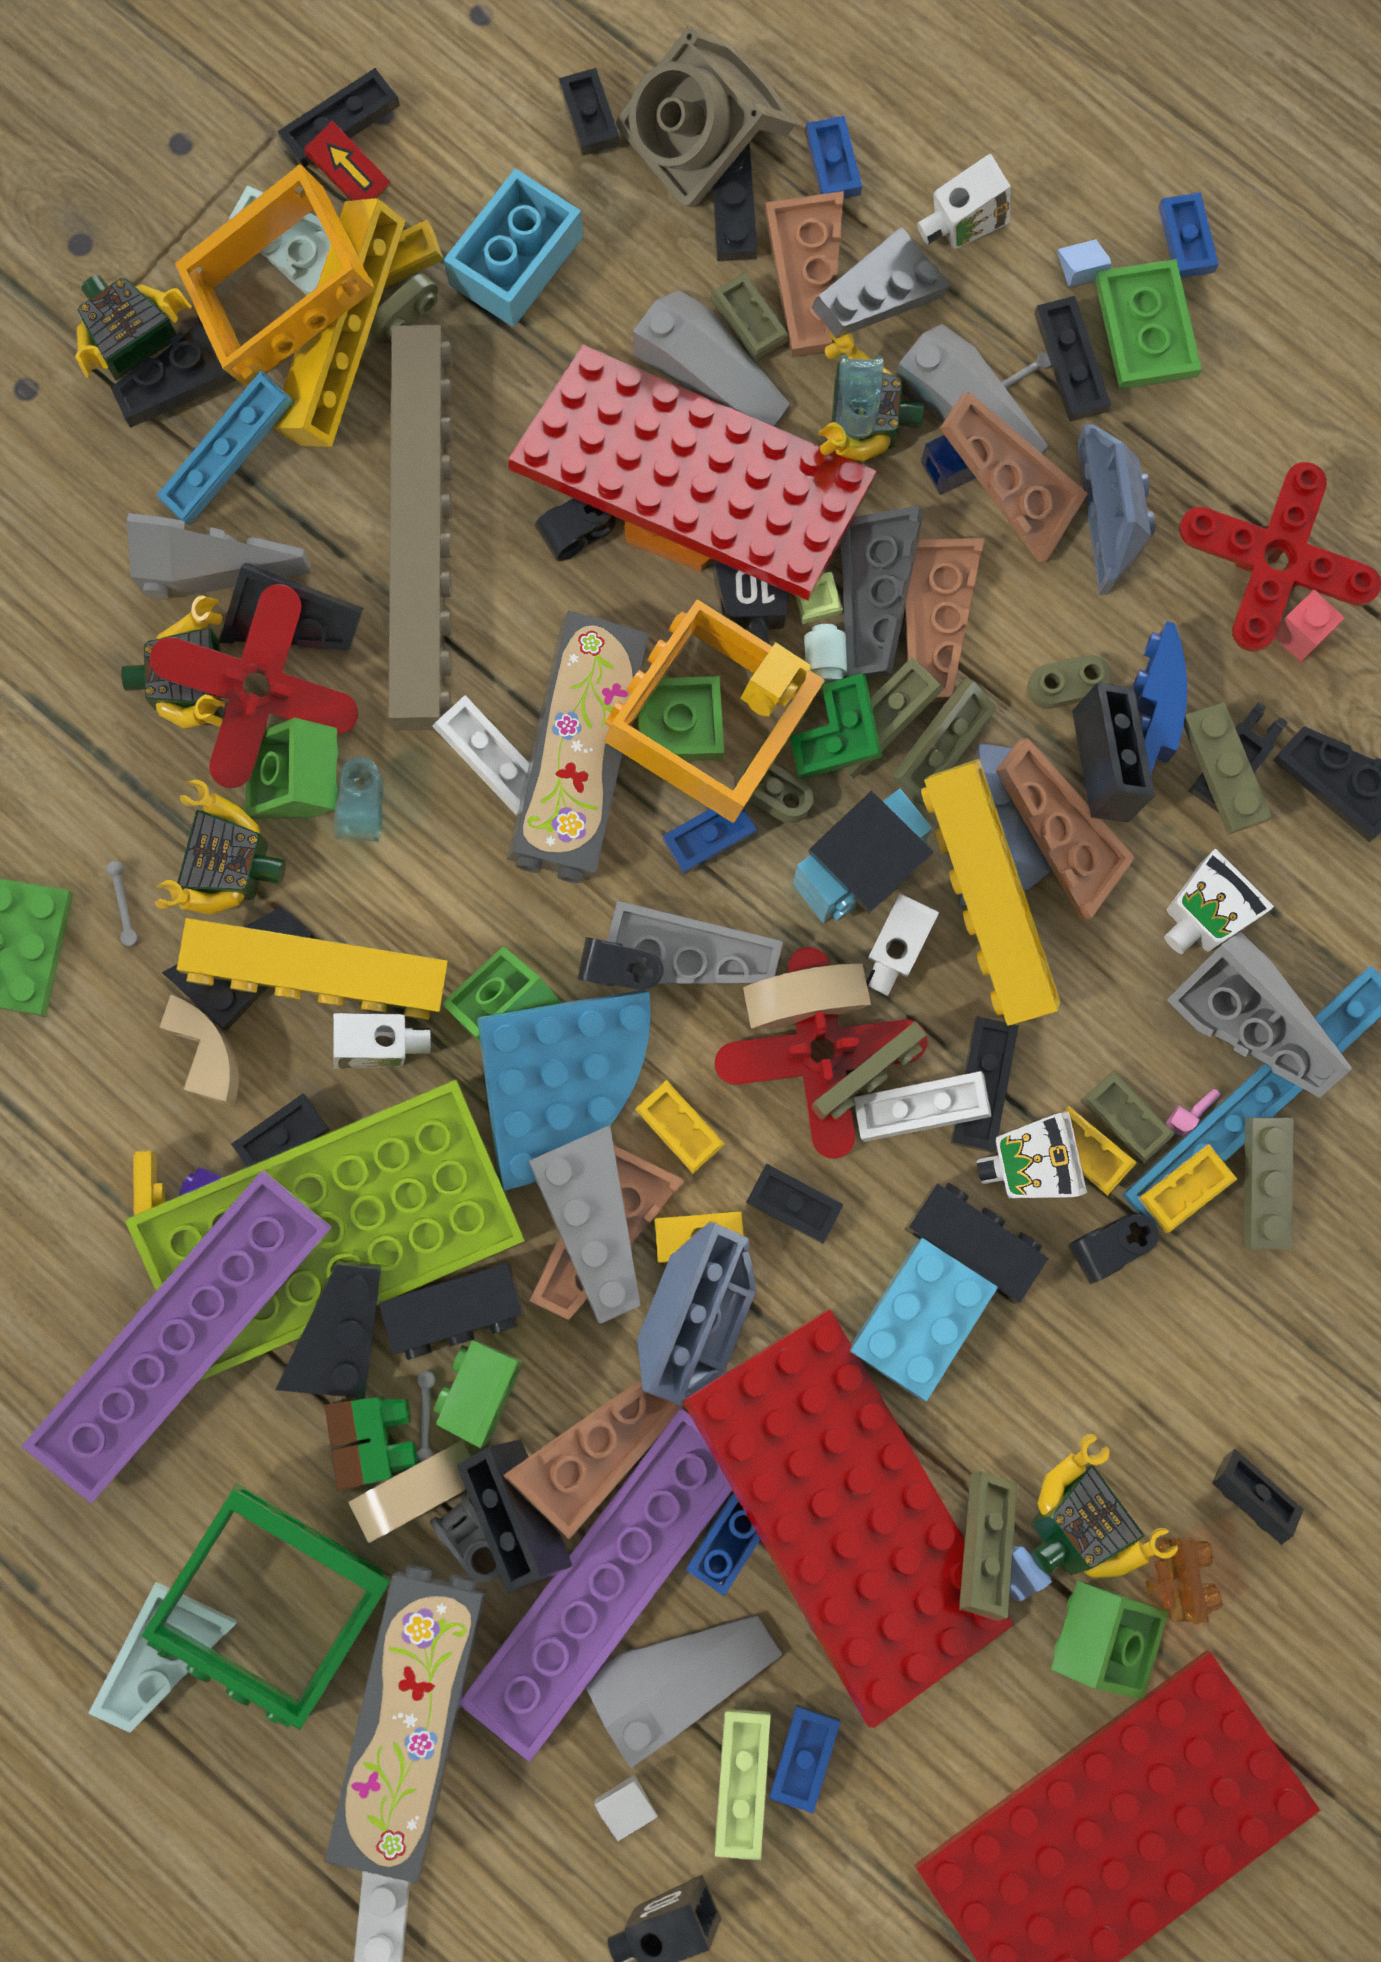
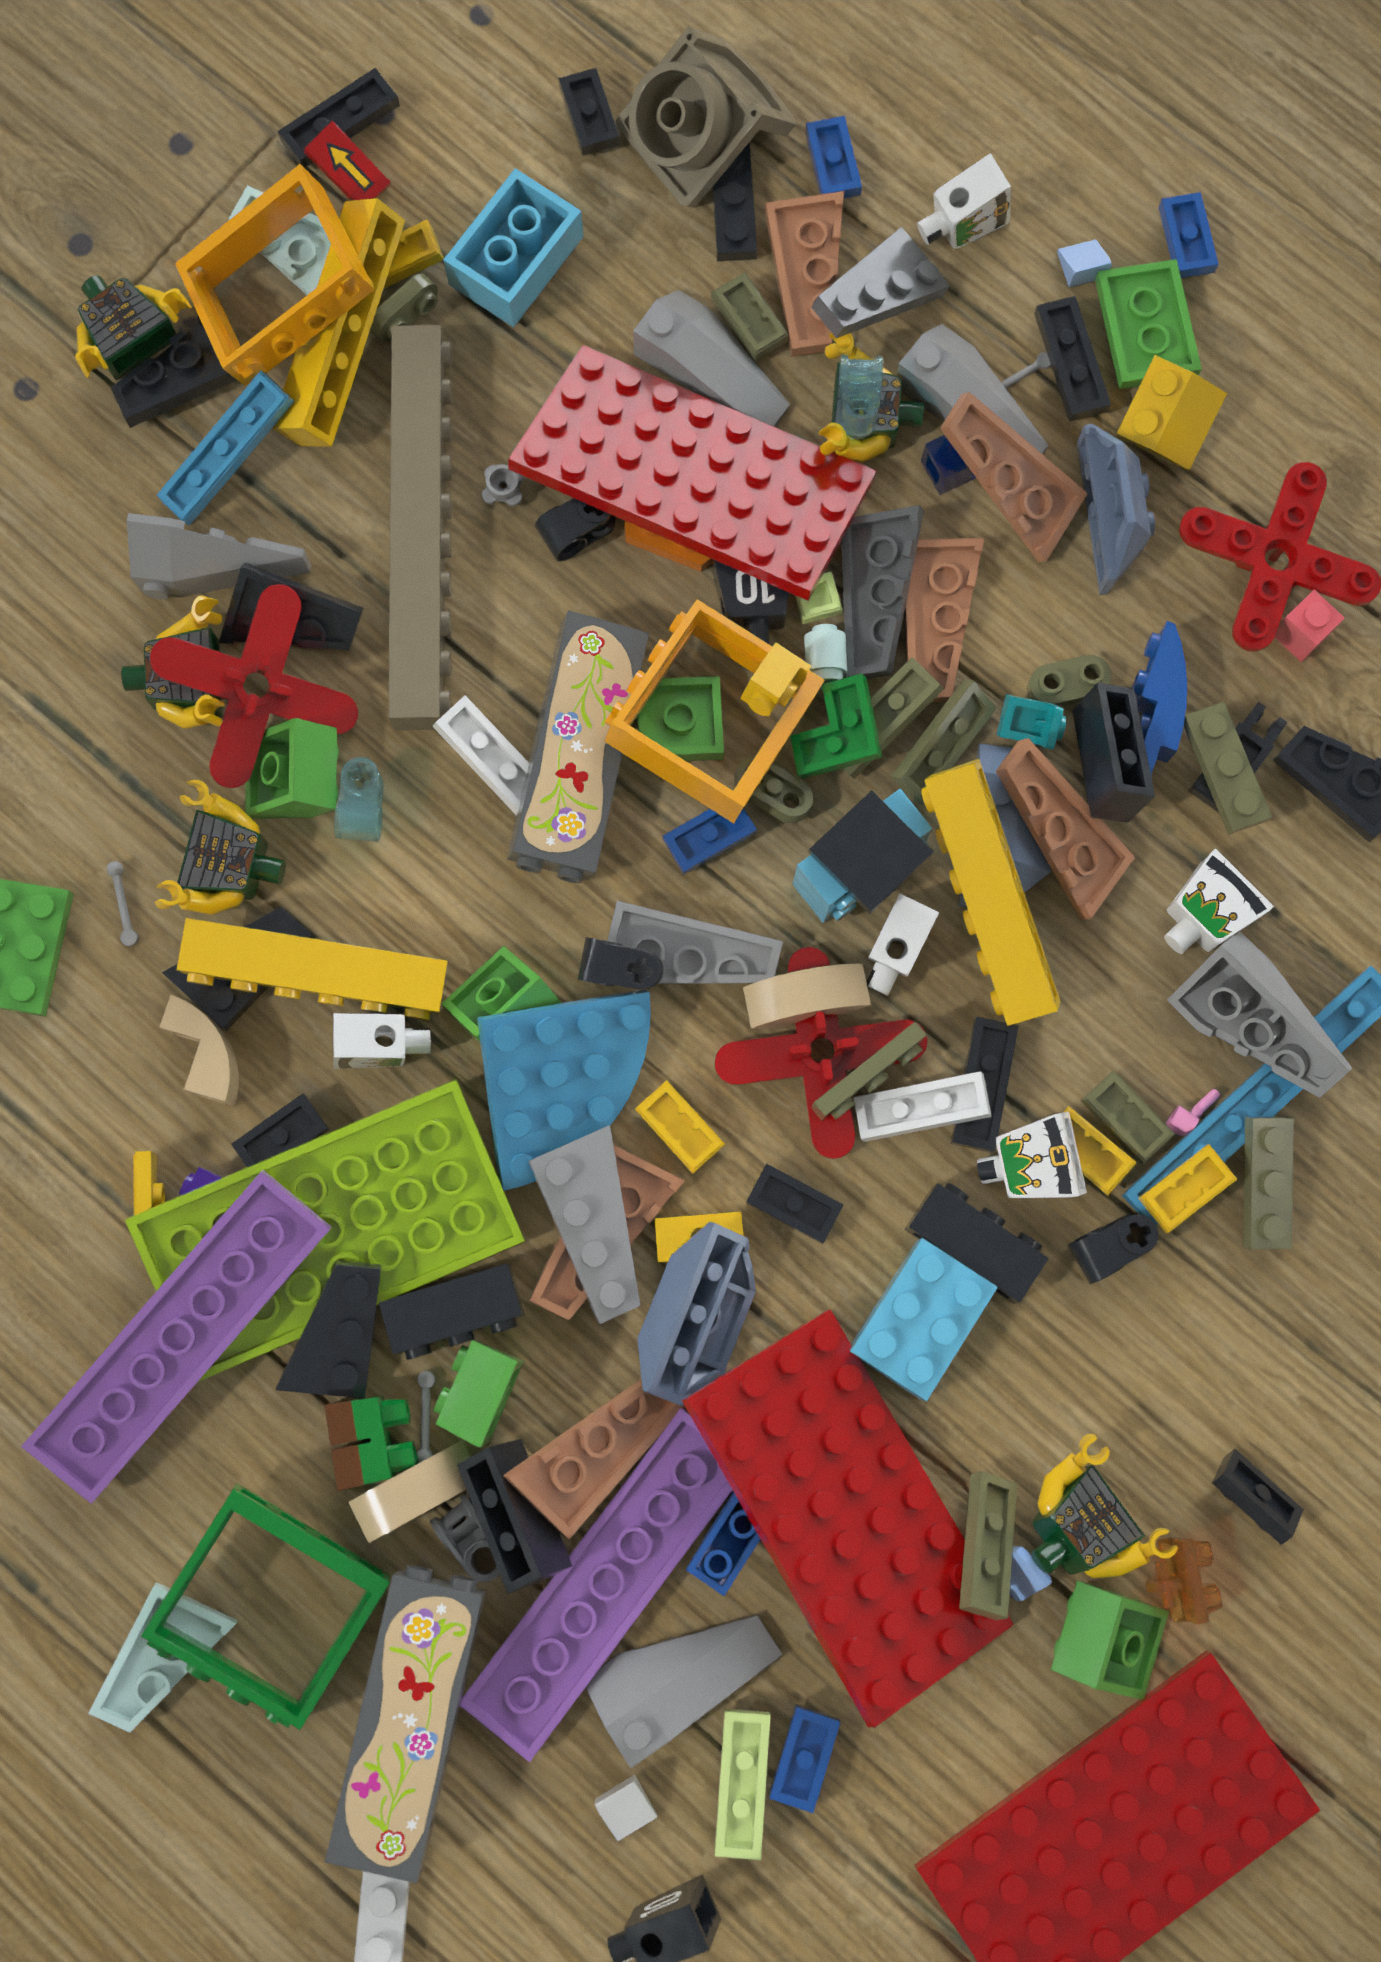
none -> light grey plate [482,464,525,507]
none -> teal bracket [996,694,1066,750]
none -> yellow slope [1115,355,1228,471]

